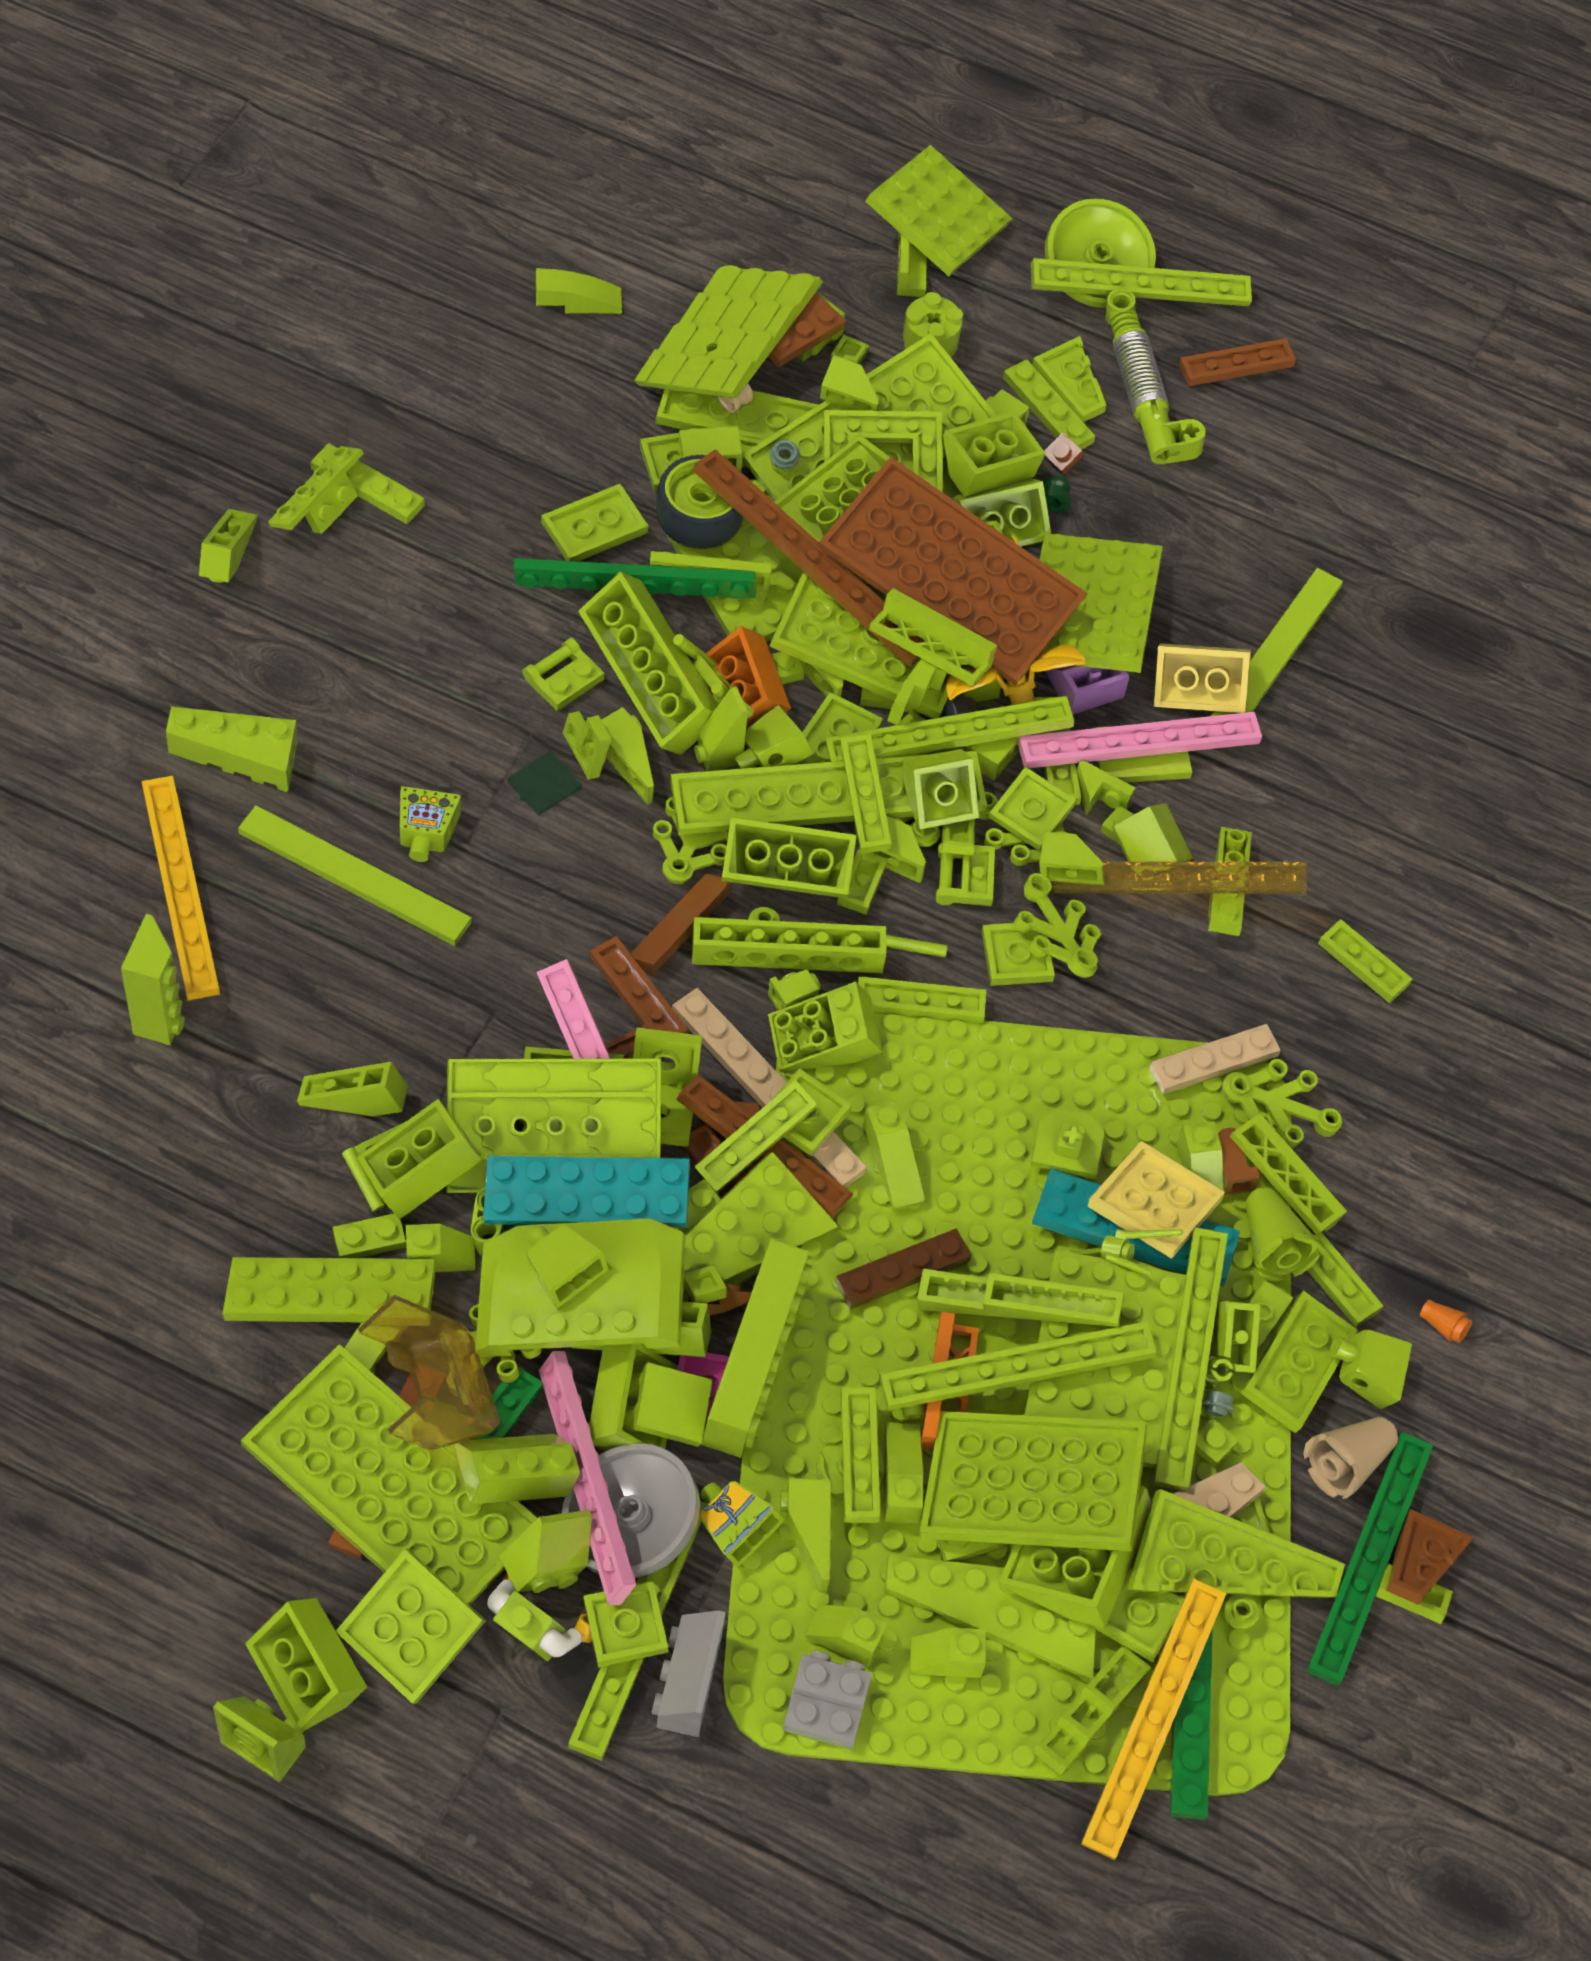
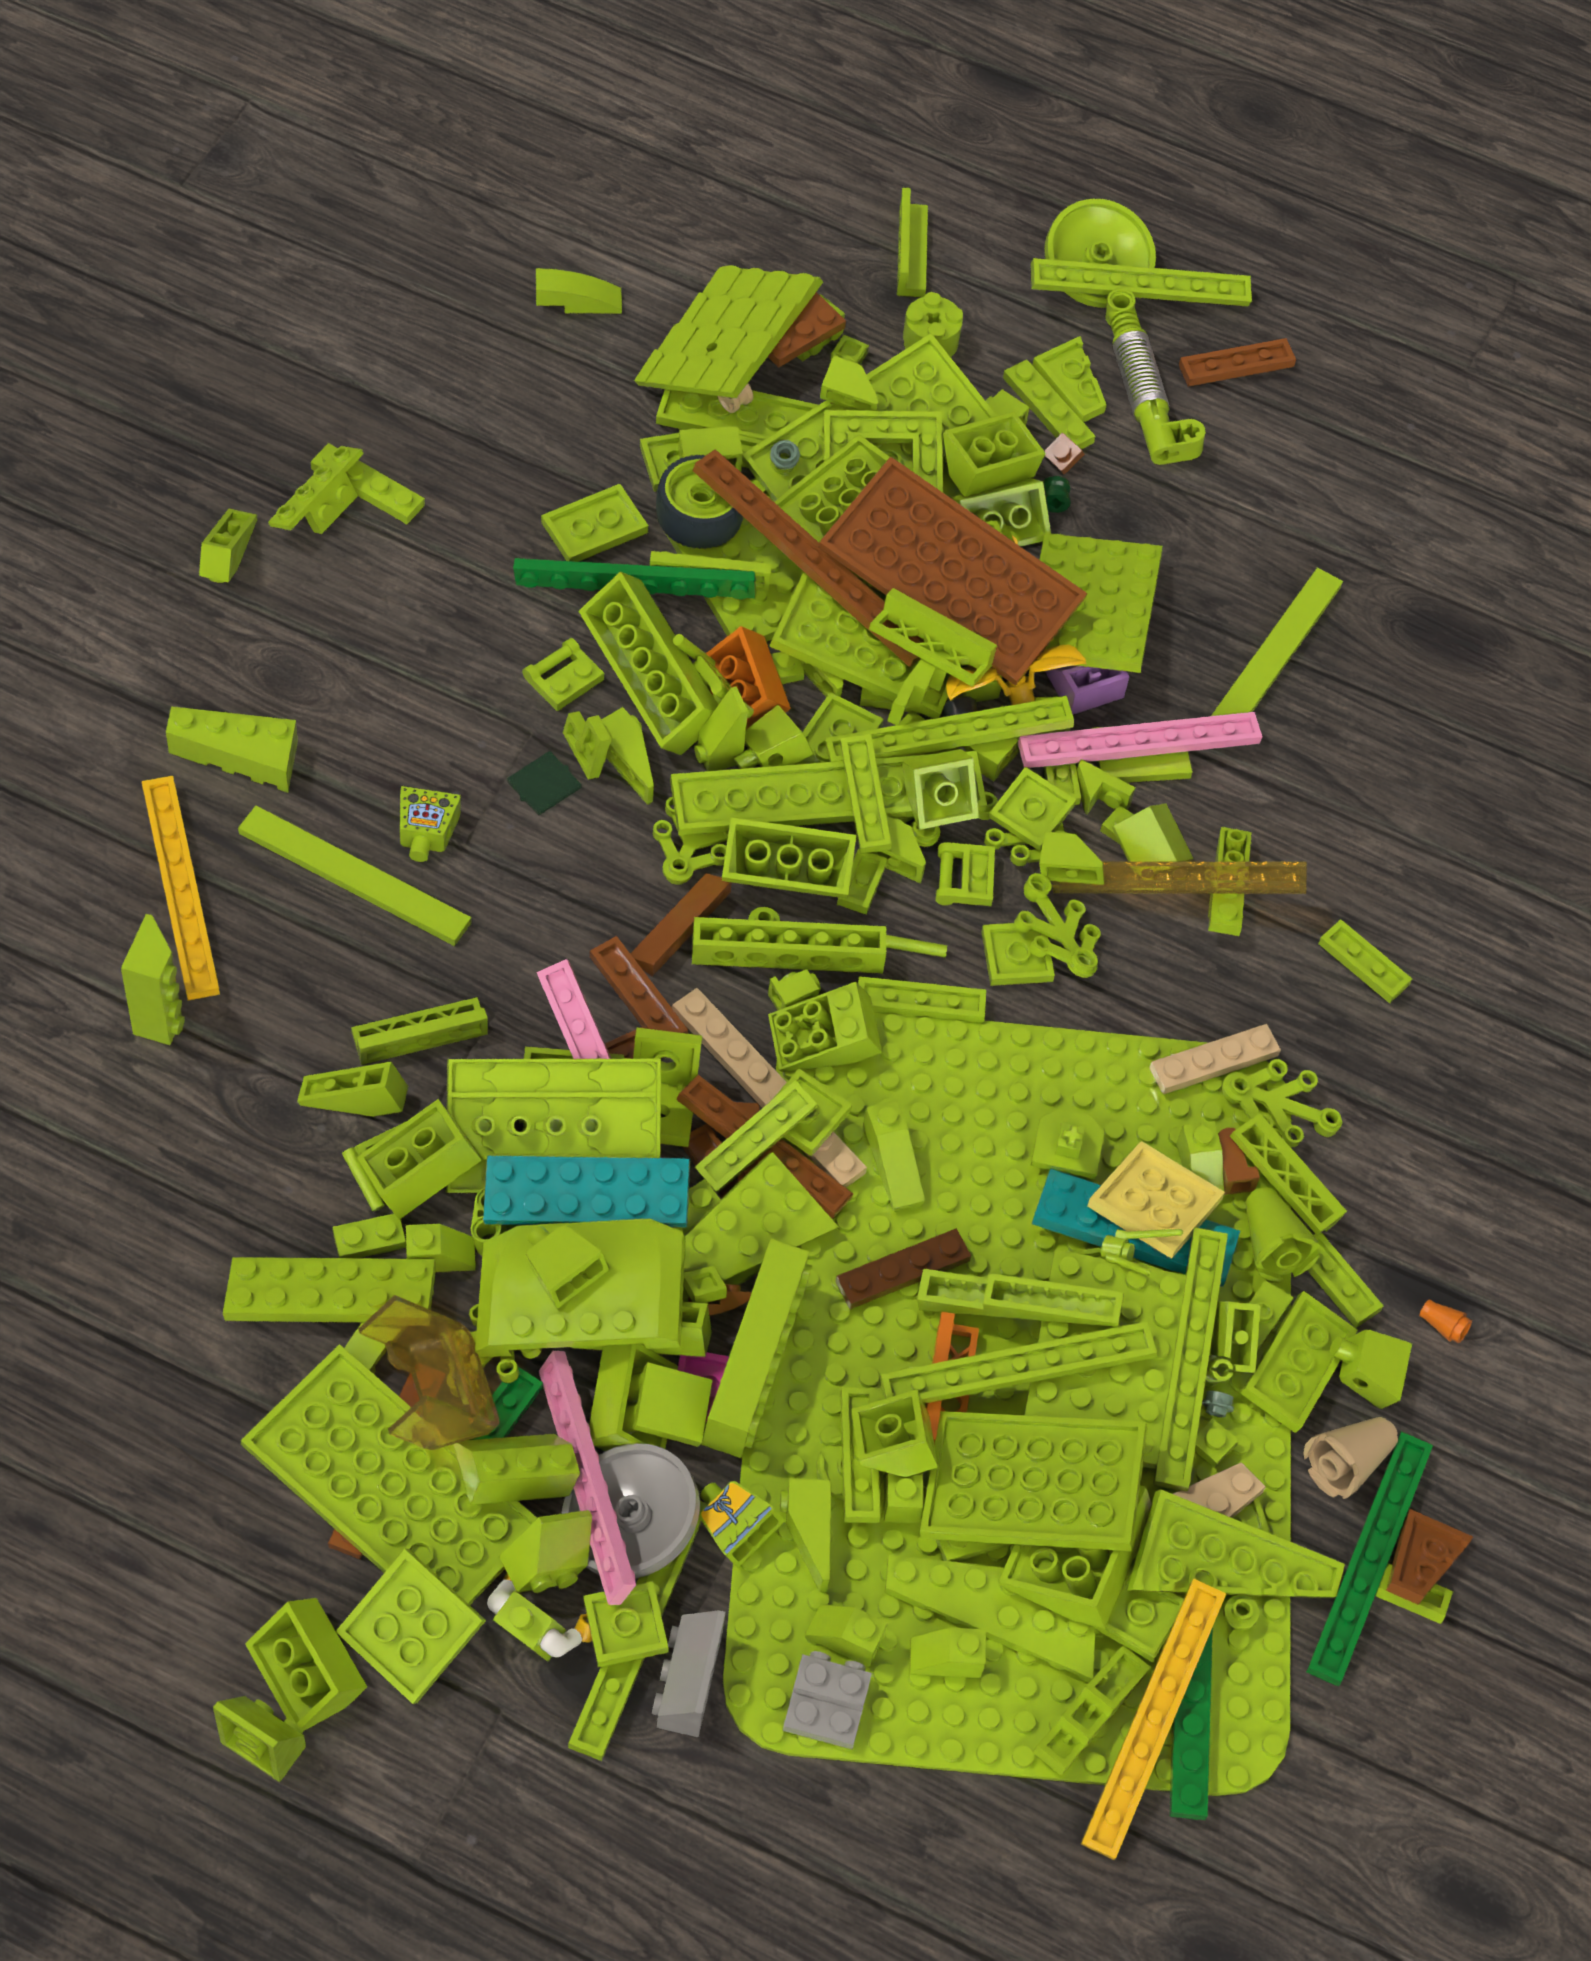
lime plate [865,145,1013,276] -> none
lime tile [942,819,975,856] -> none
light yellow slope [1154,644,1251,713] -> none
none -> lime fence [351,997,488,1065]
none -> lime slope [851,1389,938,1477]

